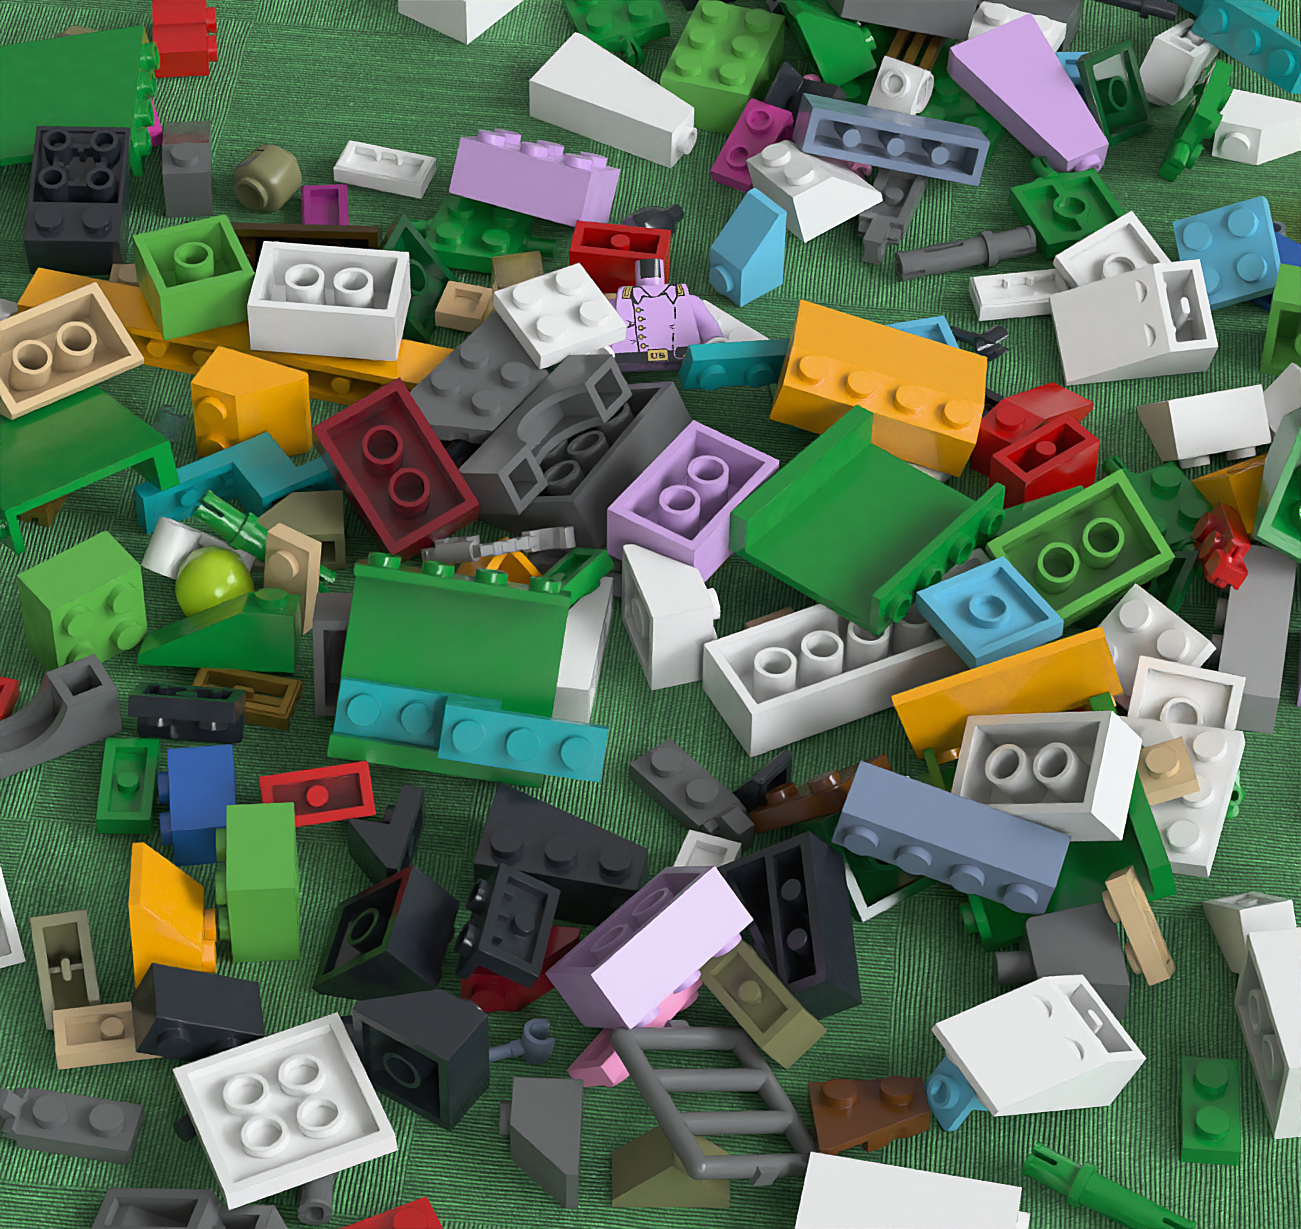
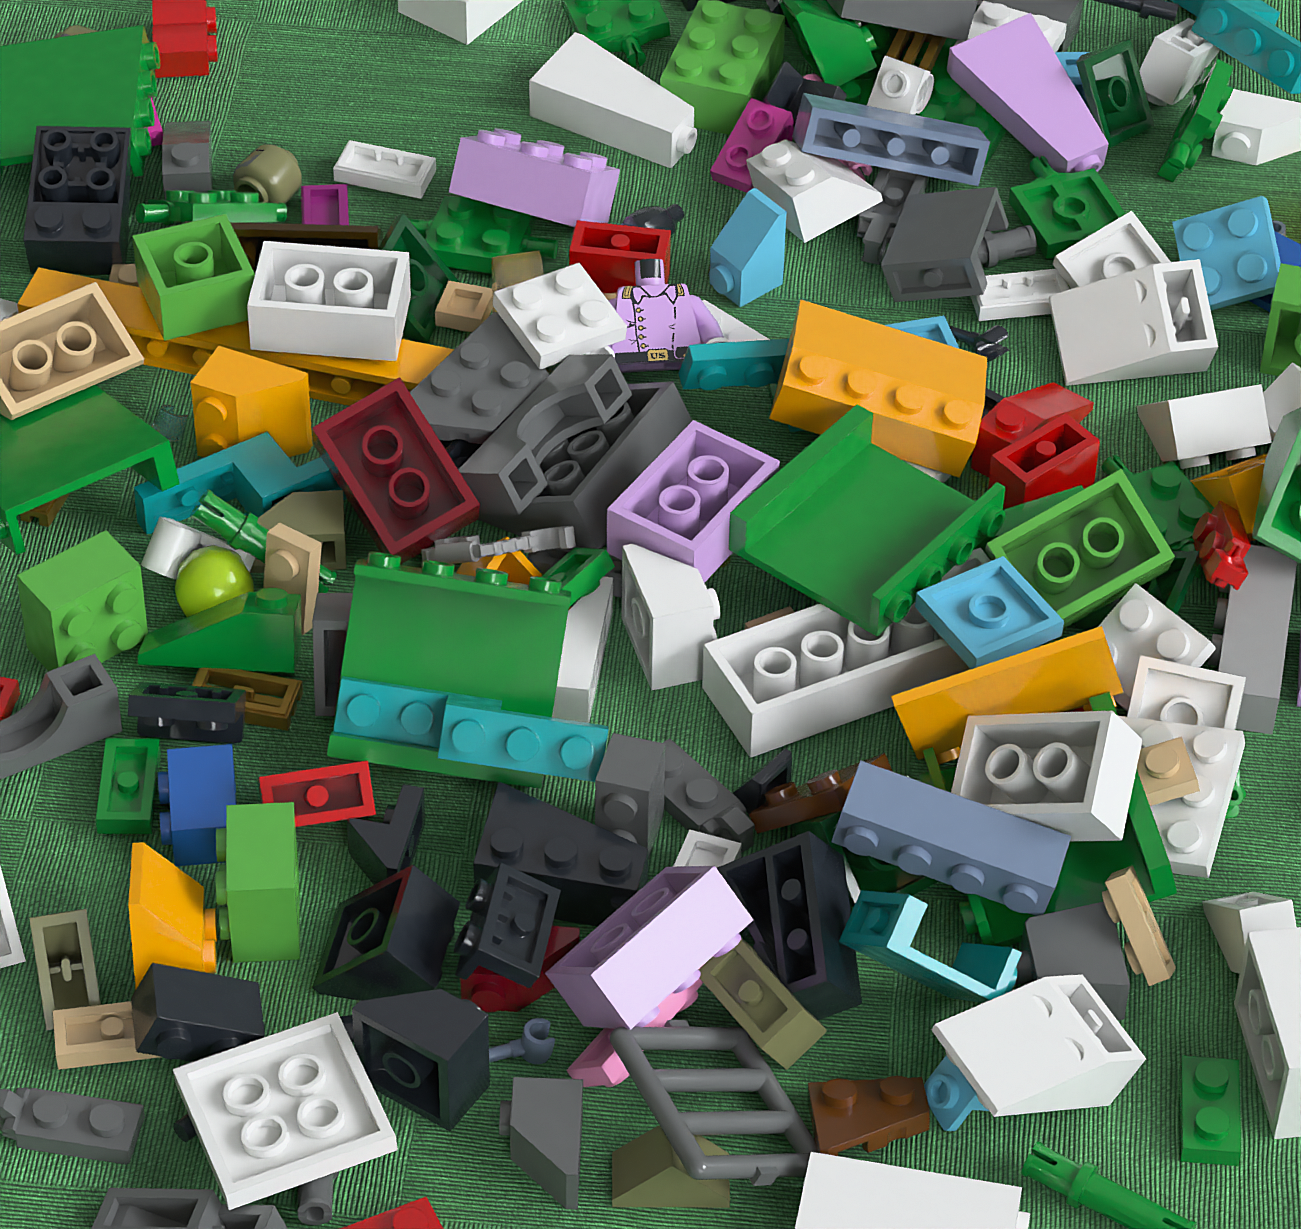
none -> green plate [136,190,287,225]
none -> dark grey brick [595,733,666,860]
none -> teal panel [839,890,1022,1003]
none -> dark grey panel [881,187,1009,302]

